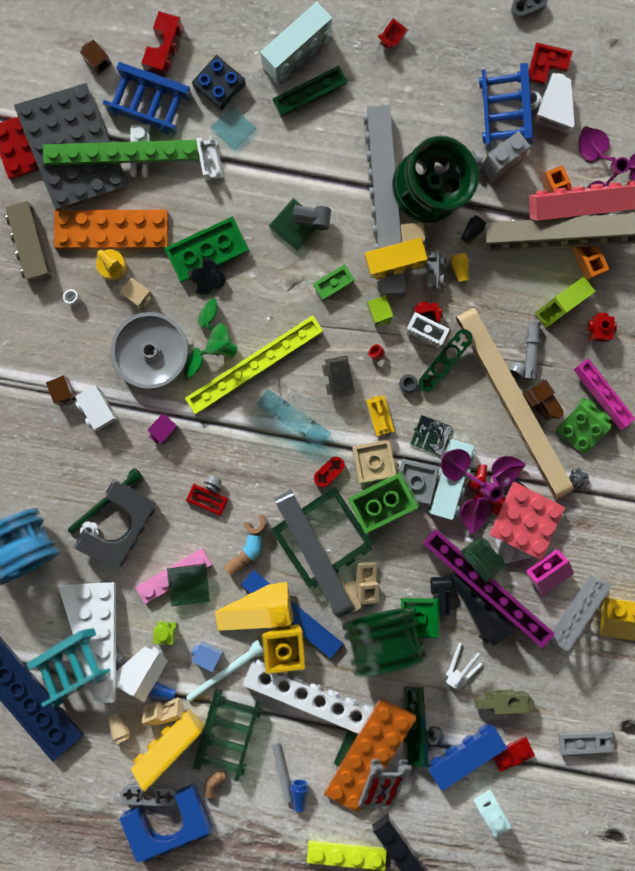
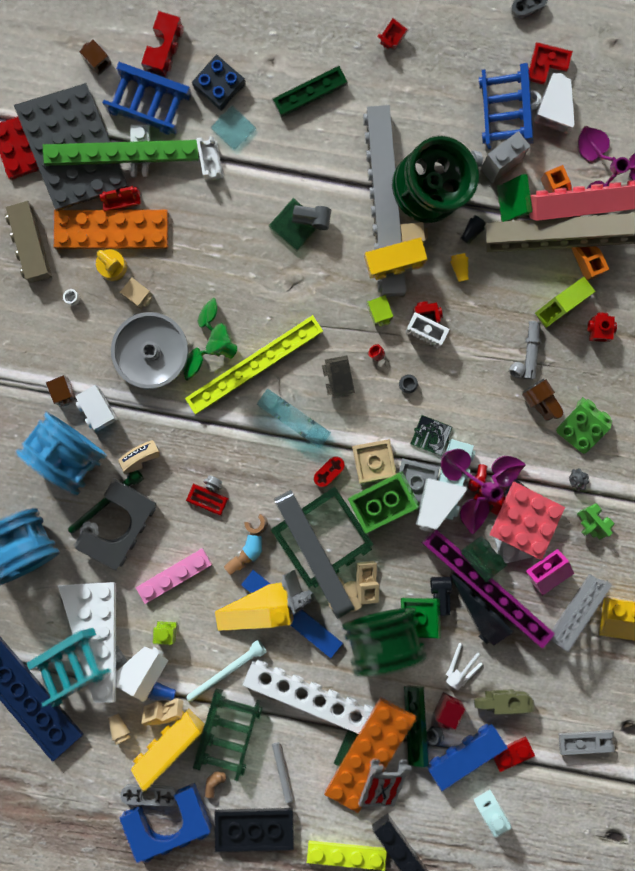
magenta brick [147,413,179,444] -> none
green plate [164,216,249,283] -> none
clear green tile [167,563,210,607] -> none
black plate [188,258,226,295] -> none
medium blue brick [191,641,223,672] -> none
light aqua brick [260,1,332,84] -> none
yellow slope [262,624,305,674] -> none
blue cone [290,780,309,812] -> none
bright green plate [313,264,355,301] -> none
yellow hinge [366,395,395,437] -> none
dark green beam [419,329,473,392] -> none
light grey hinge [426,250,447,292] -> none
tan beam [456,308,574,499] -> none
dark pink plate [573,358,635,430] -> none
none -> dark azure wheel [16,412,108,496]
none -> red hinge [100,186,141,212]
none -> tan slope [118,440,160,474]
none -> black plate [214,808,294,852]
none -> light grey hinge [282,570,315,614]
none -> white slope [416,478,467,532]
none -> dark red brick [433,692,466,730]
none -> green tile [497,174,532,222]
none -> bright green hips [577,503,614,540]

